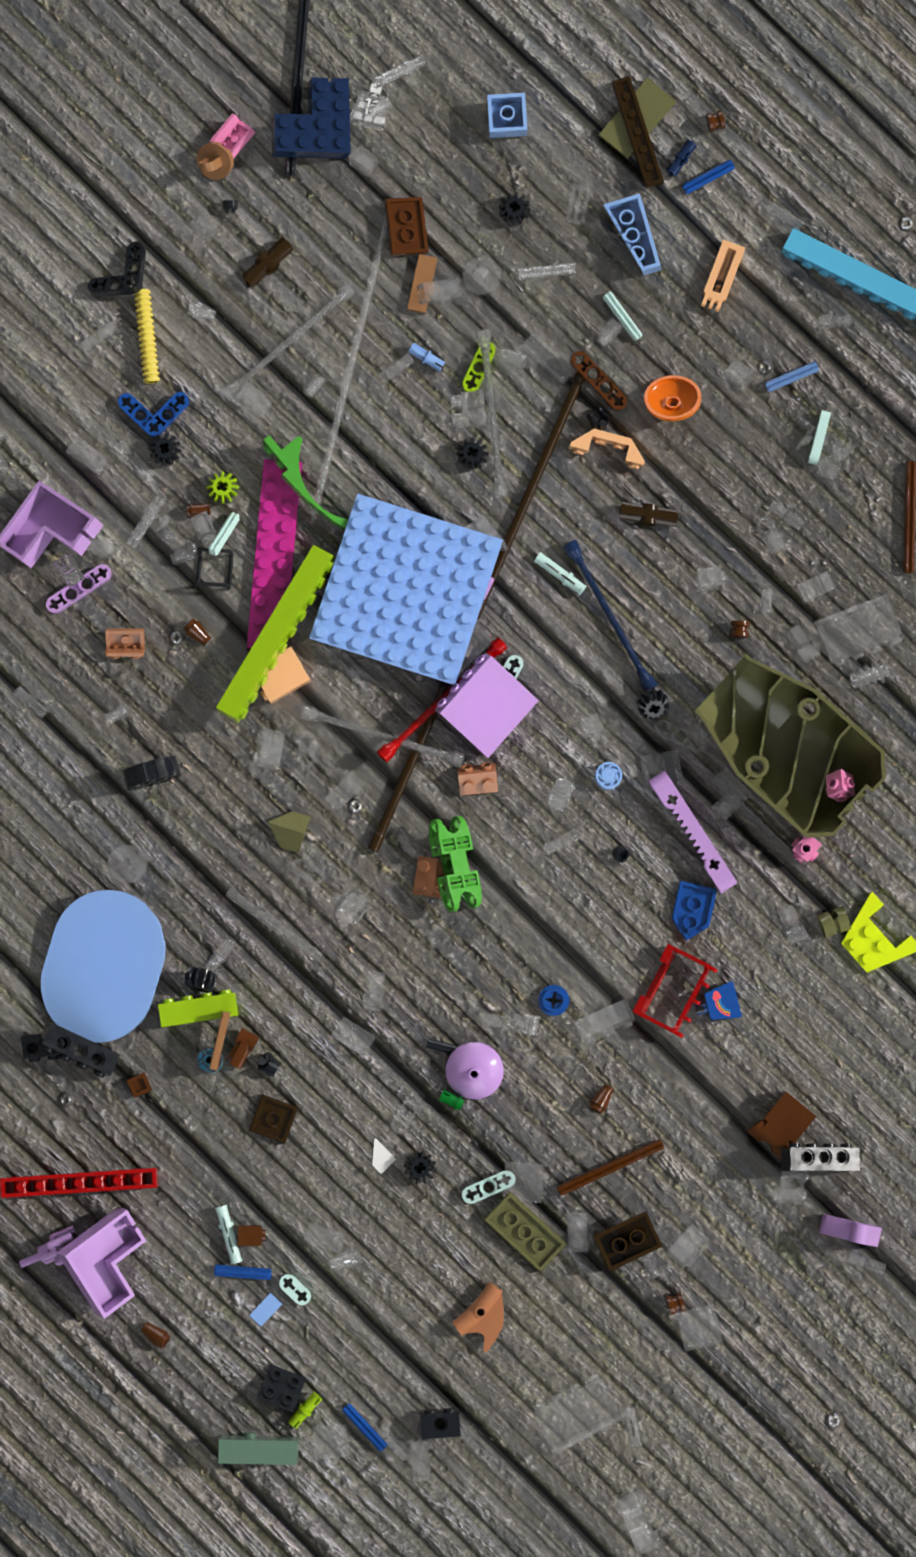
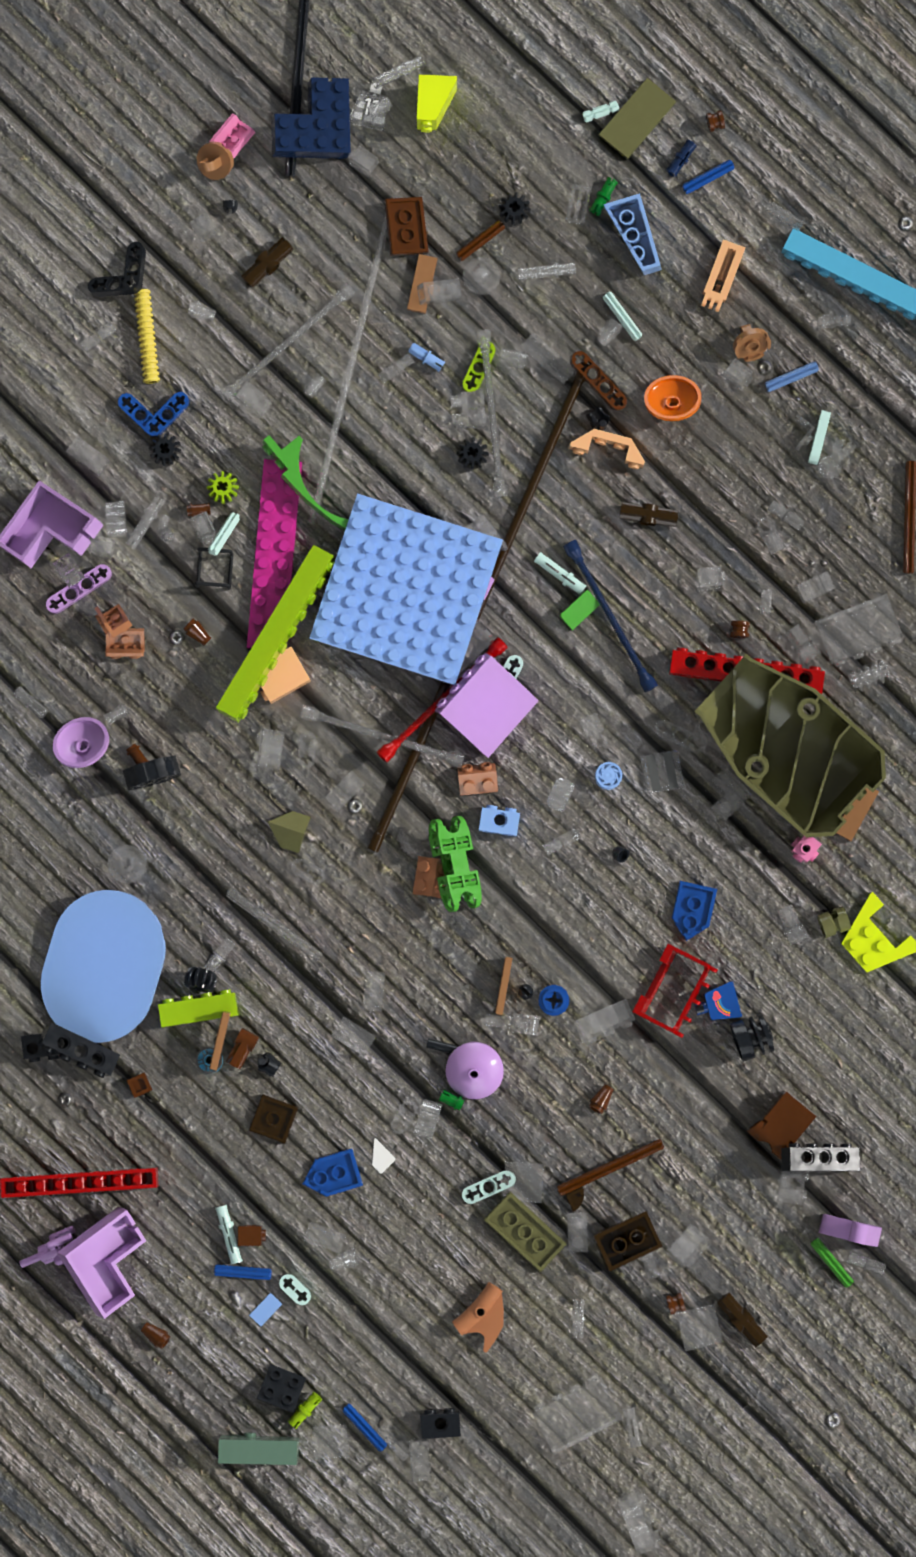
clear bracket [170,539,198,565] -> none
clear tile [330,890,368,927] -> none
black gear [404,1151,437,1184] -> none
light blue brick [487,93,527,138] -> none
dark brown tile [611,76,664,189] -> none
black gear [636,687,669,721] -> none
lavender gear [648,771,737,894] -> none
bright pink brick [826,769,855,802] -> none
none -> lavender dish [53,717,109,768]
none -> nougat bracket [95,604,132,638]
none -> clear axle [105,501,127,538]
none -> reddish brown pin [126,744,149,764]
none -> blue tile [302,1148,363,1197]
none -> clear axle [413,1099,442,1139]
none -> neon yellow slope [417,75,457,133]
none -> reddish brown axle [456,220,505,261]
none -> light blue brick [479,805,520,837]
none -> medium nougat tile [495,957,513,1015]
none -> black hinge [518,984,533,1000]
none -> bright green slope [559,589,600,631]
none -> dark brown tile [565,1186,584,1212]
none -> clear pin [571,1299,586,1339]
none -> light aqua axle [582,101,619,122]
none -> green pin [589,177,618,216]
none -> red brick [669,647,825,694]
none -> dark brown piece [717,1292,768,1348]
none -> black wheel [730,1013,774,1062]
none -> medium nougat tile [733,324,771,362]
none -> bright green axle [811,1238,854,1288]
none -> medium nougat tile [836,788,879,842]

